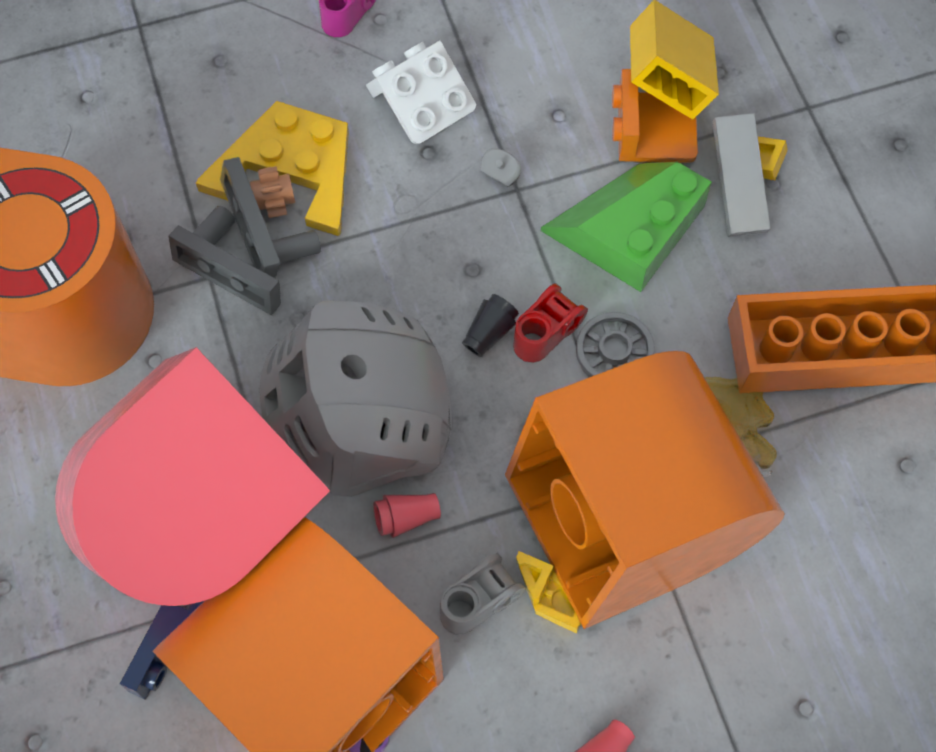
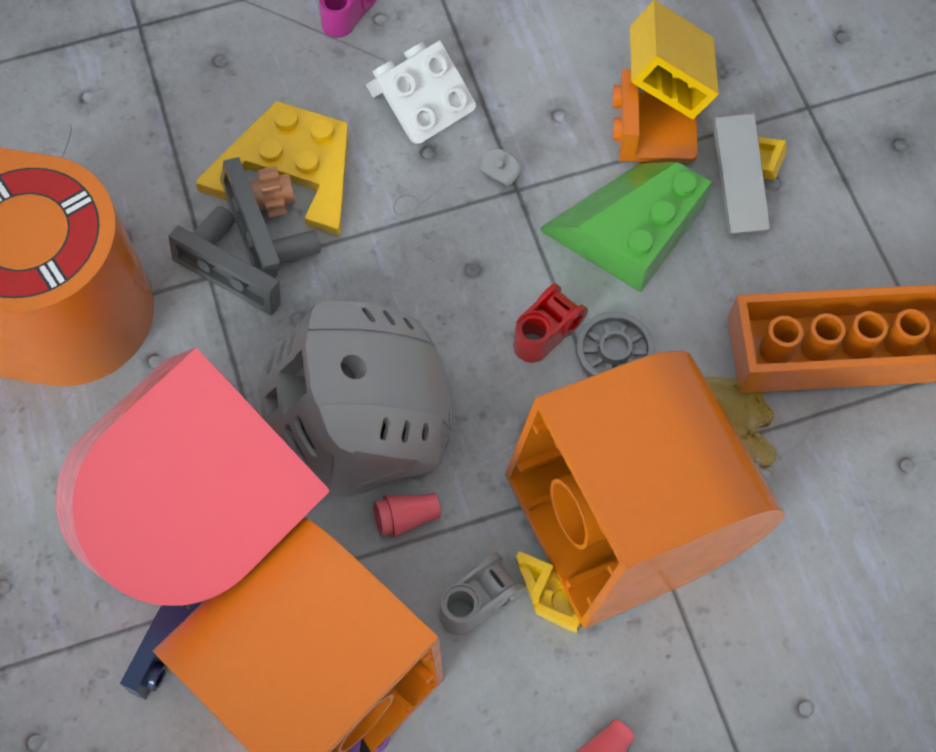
black cone [462,294,519,357] -> none

